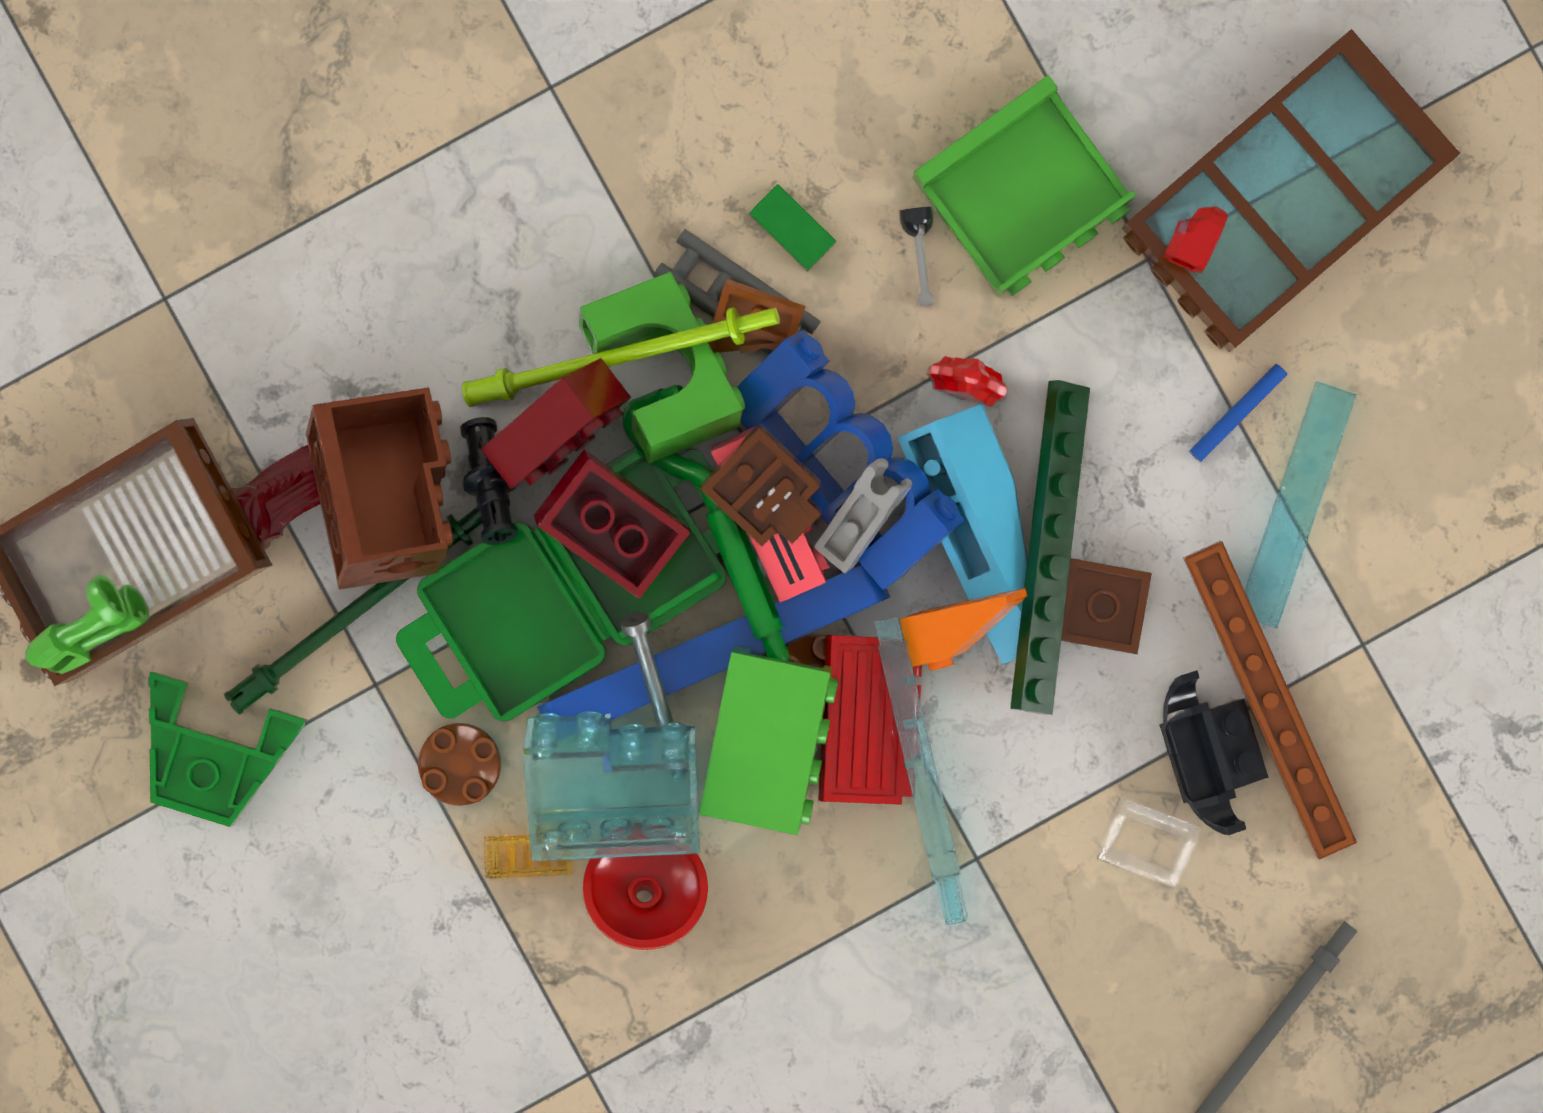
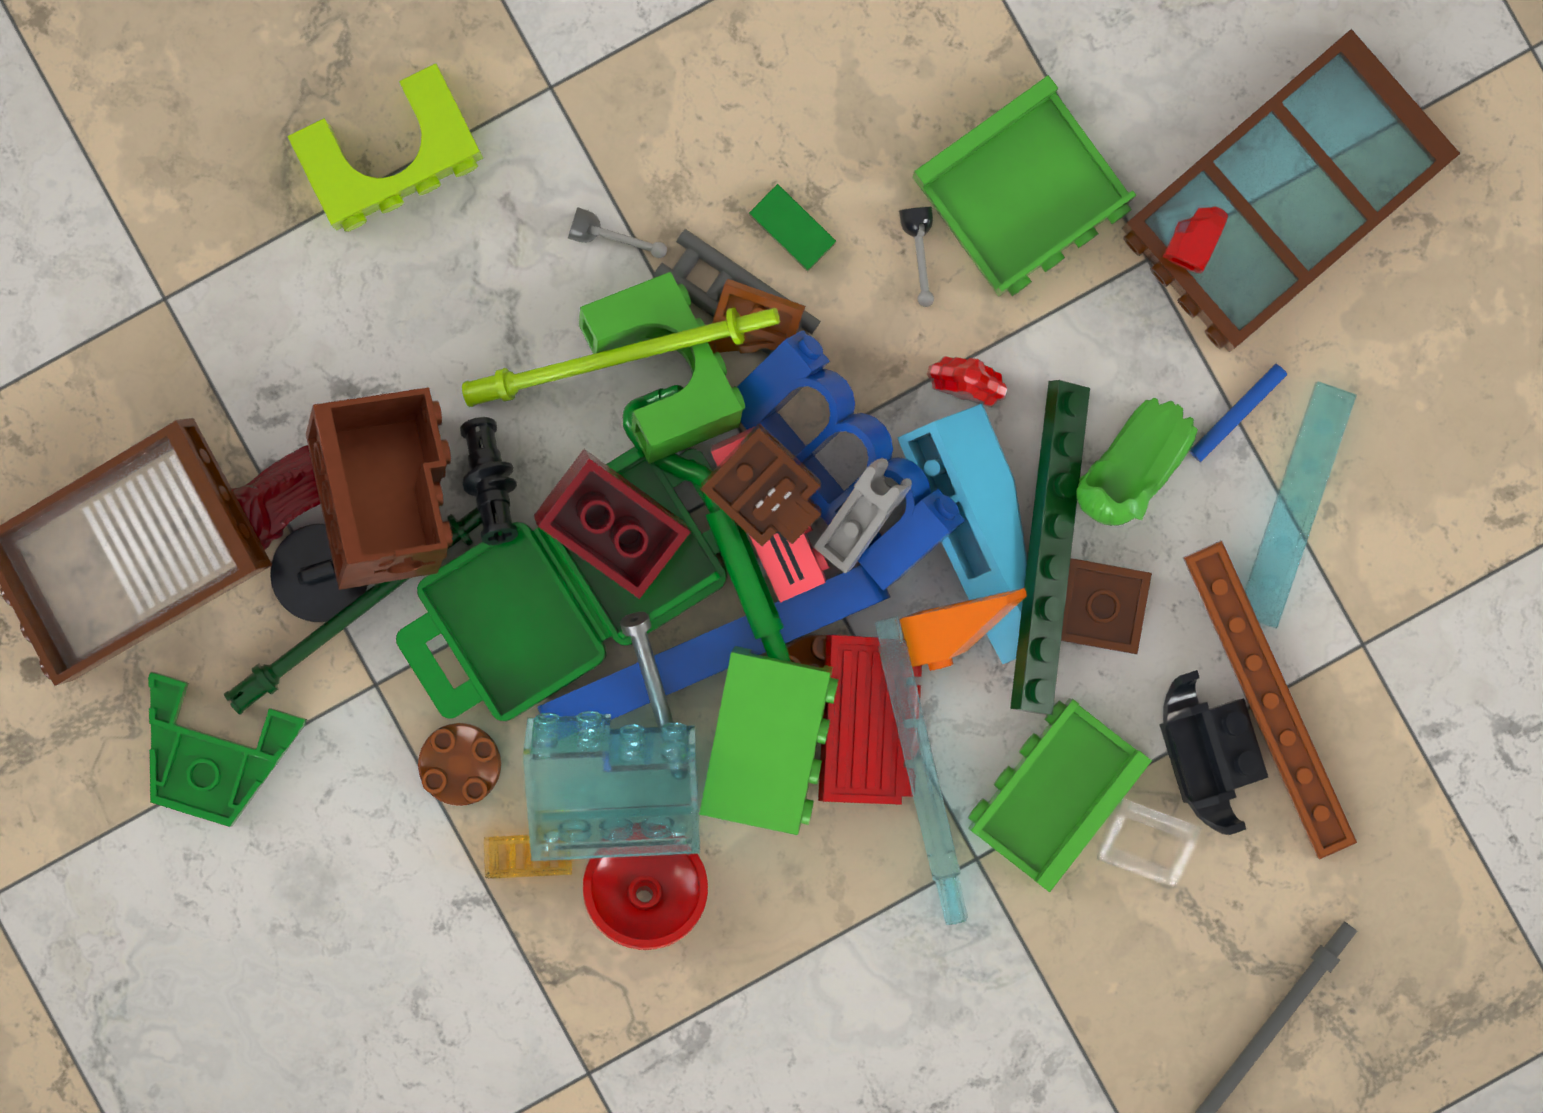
bright green piece [25,574,149,674] -> none
dark red brick [481,358,632,489] -> none
none -> black shield [270,524,368,622]
none -> lime arch [287,63,483,232]
none -> hinge [568,207,667,258]
none -> bright green panel [968,698,1152,892]
none -> bright green hair [1076,398,1198,526]

